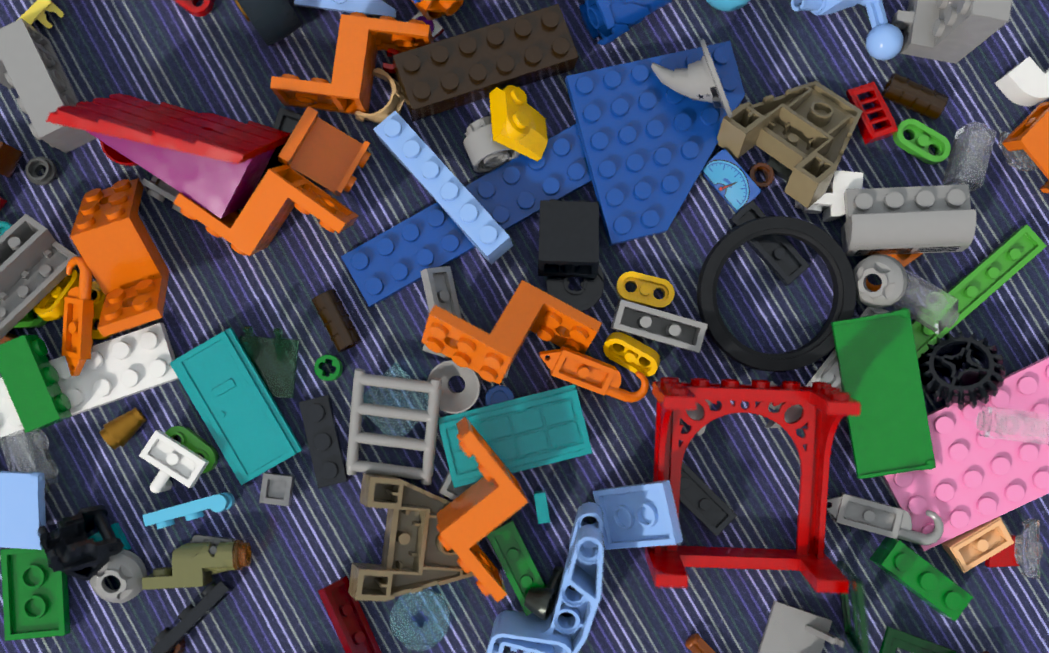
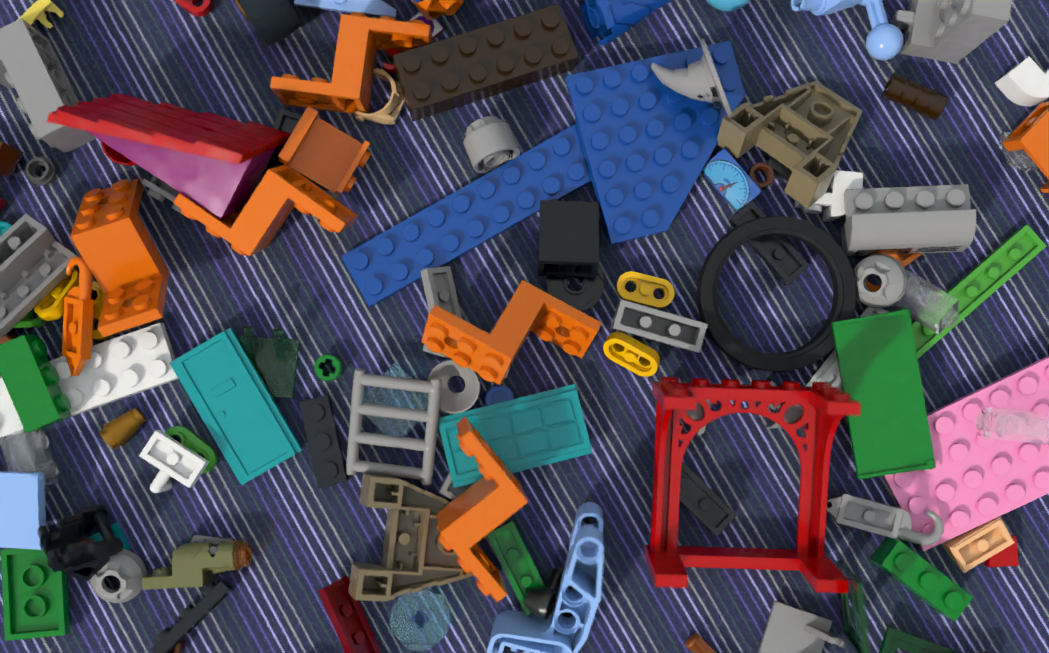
medium azure plate [142,492,235,529] -> none
flat silver plate [259,472,295,506] -> none
dark brown axle [312,289,361,353] -> none
light blue arch [373,110,513,265] -> none
yellow slope [489,85,548,162] -> none
teal tile [534,490,550,524] -> none
orange plate [539,346,649,403] -> none
light blue plate [593,480,683,550] -> none
red slope [846,81,898,145] -> none
bright green plate [893,119,951,165] -> none
black gear [919,331,1006,410] -> none
clear brick [942,122,997,192] -> none
clear plate [1014,518,1043,579] -> none

